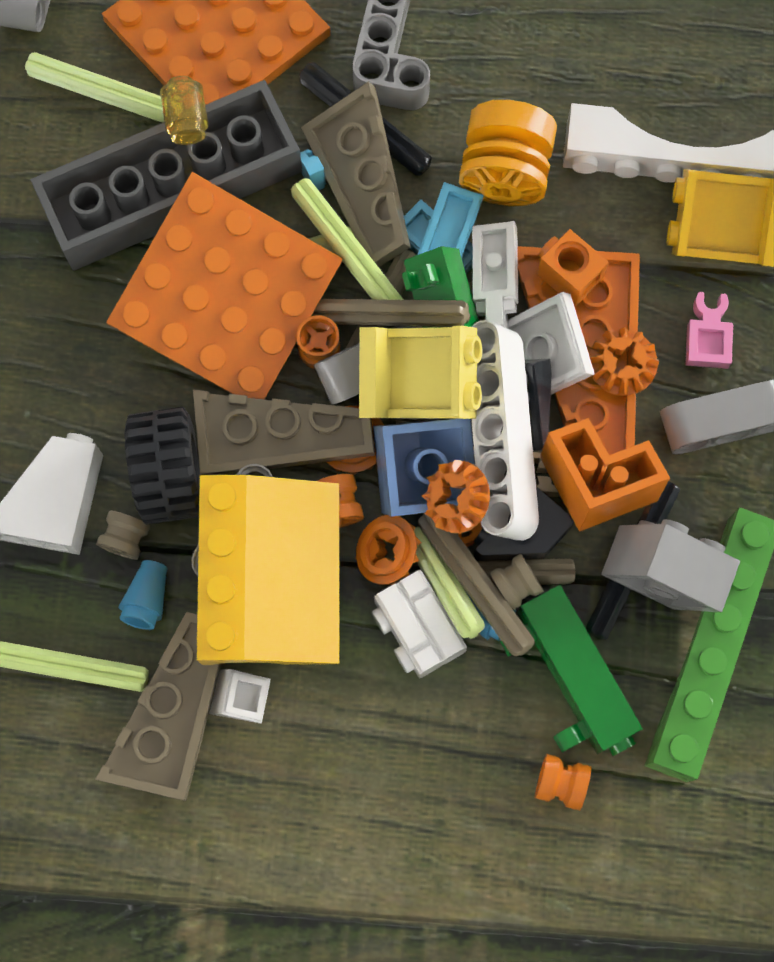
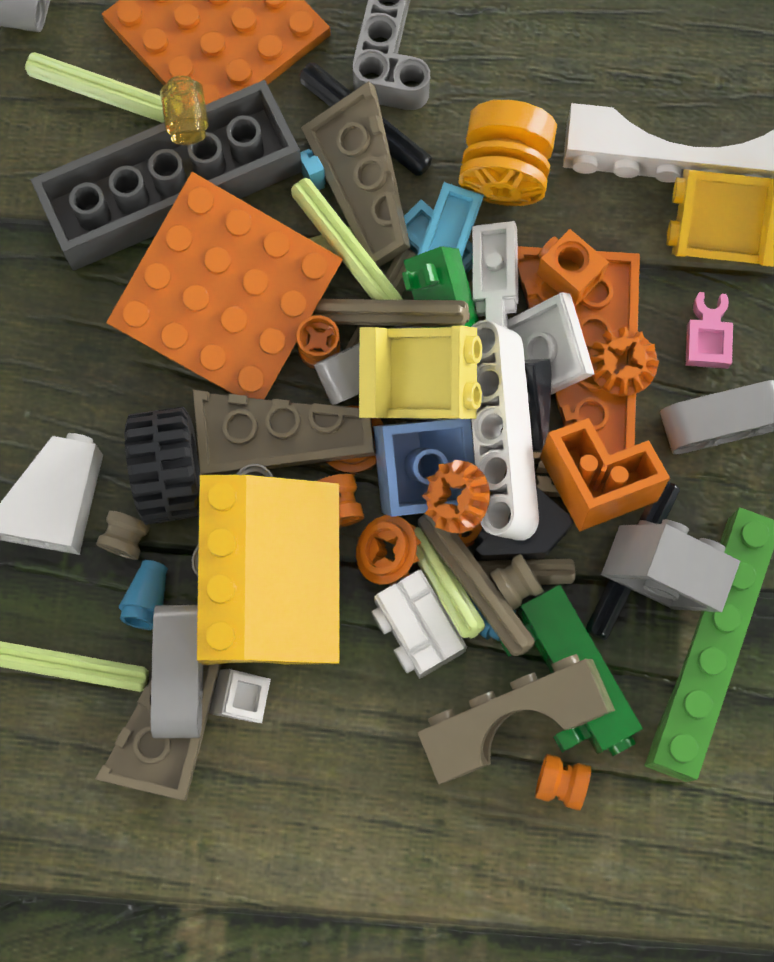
none -> light grey beam [151,605,203,738]
none -> dark tan arch [417,654,615,784]

